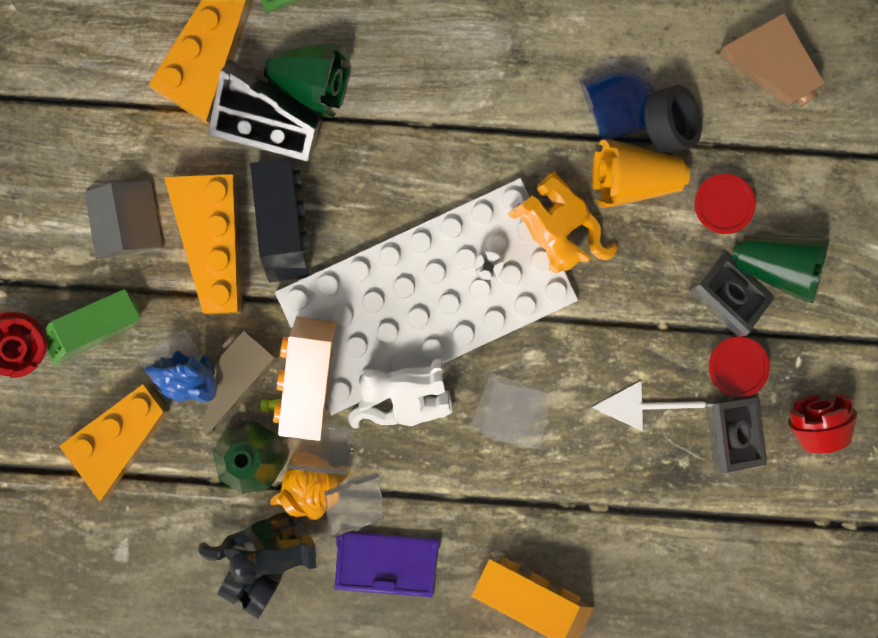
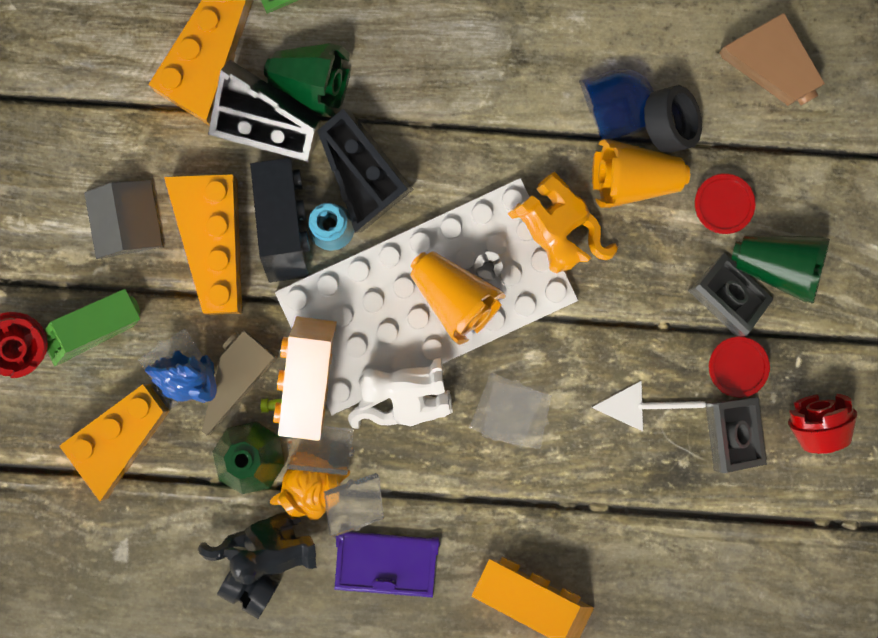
none -> medium azure plant [308,203,354,251]
none -> black wedge [317,109,414,233]
none -> light orange cone [410,251,506,345]

